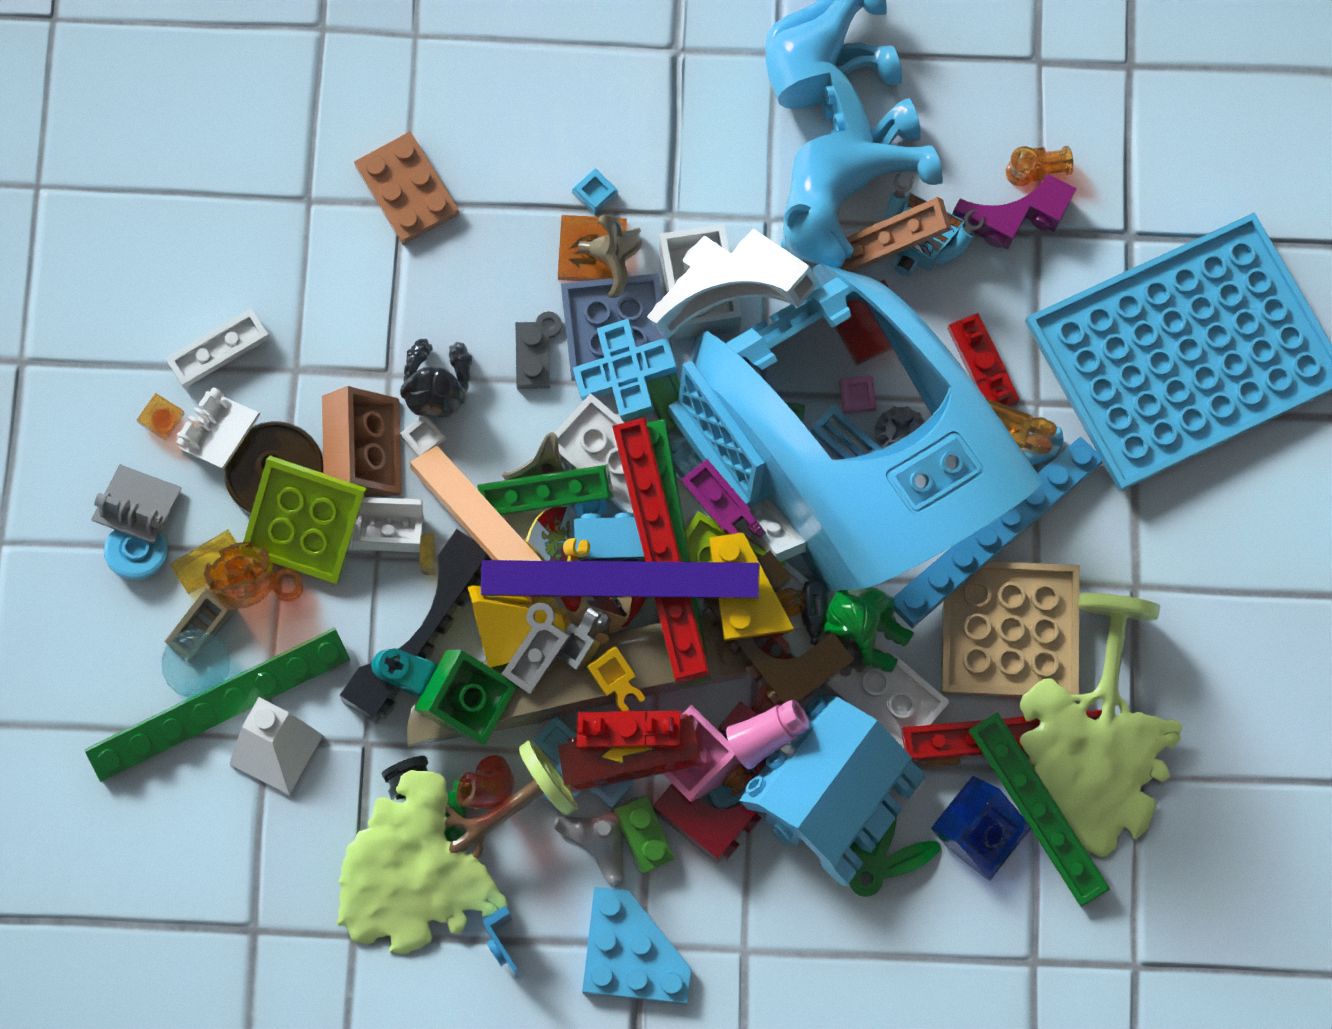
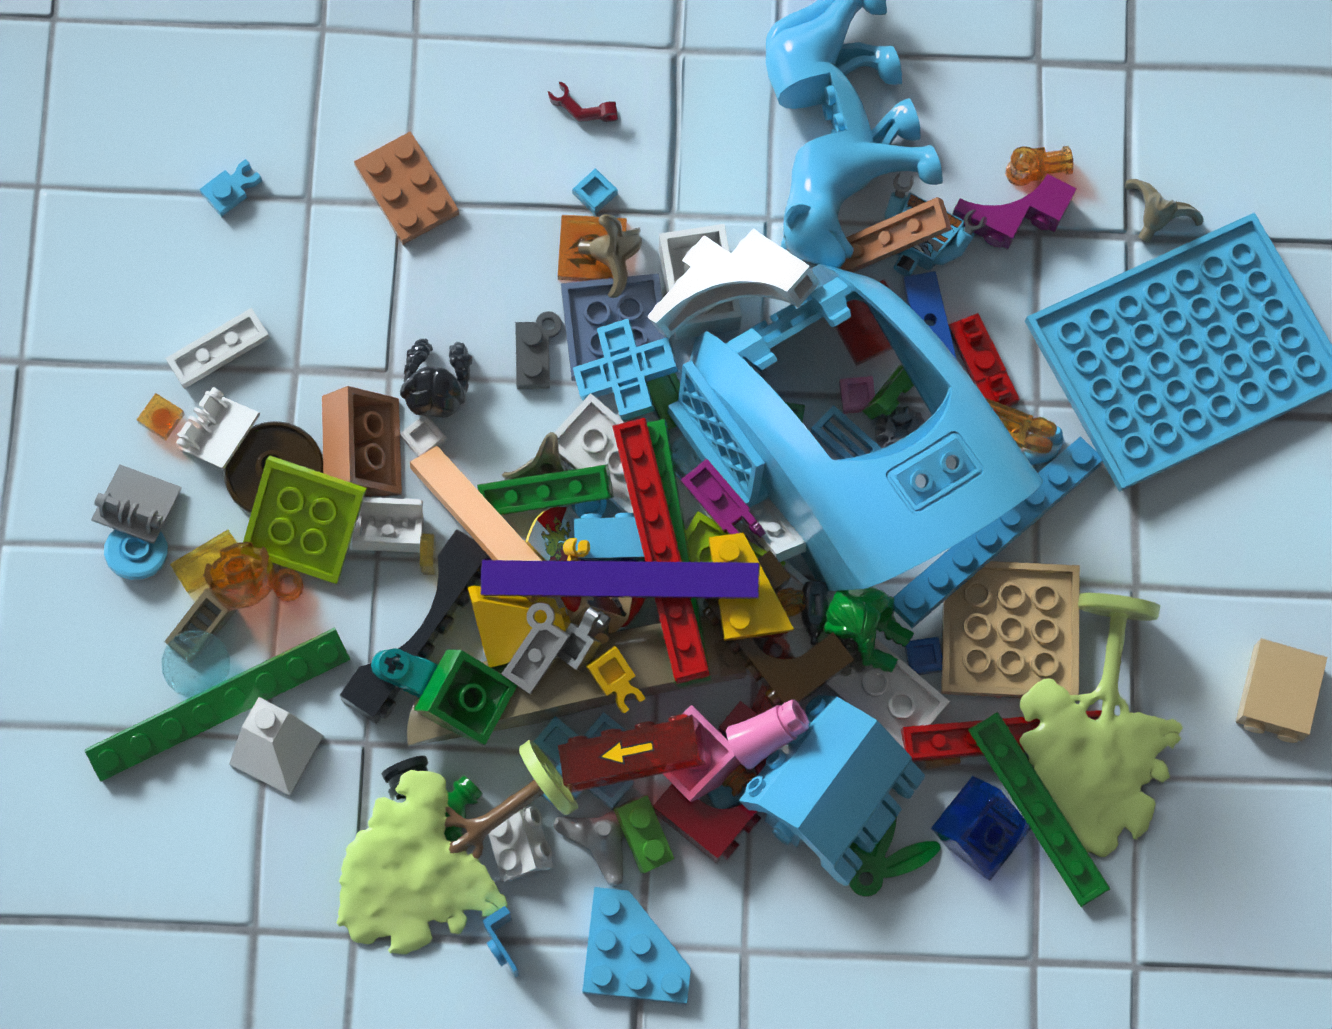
clear red cylinder [457,755,515,809] -> none
red plate [576,711,683,749] -> none
none -> medium azure plate [200,159,262,217]
none -> white bracket [489,802,553,882]
none -> dark red arm [548,82,618,122]
none -> bright green plate [862,364,914,420]
none -> blue tile [903,271,957,360]
none -> blue tile [905,637,942,675]
none -> dark tan piece [1125,179,1204,243]
none -> tan brick [1236,638,1328,743]

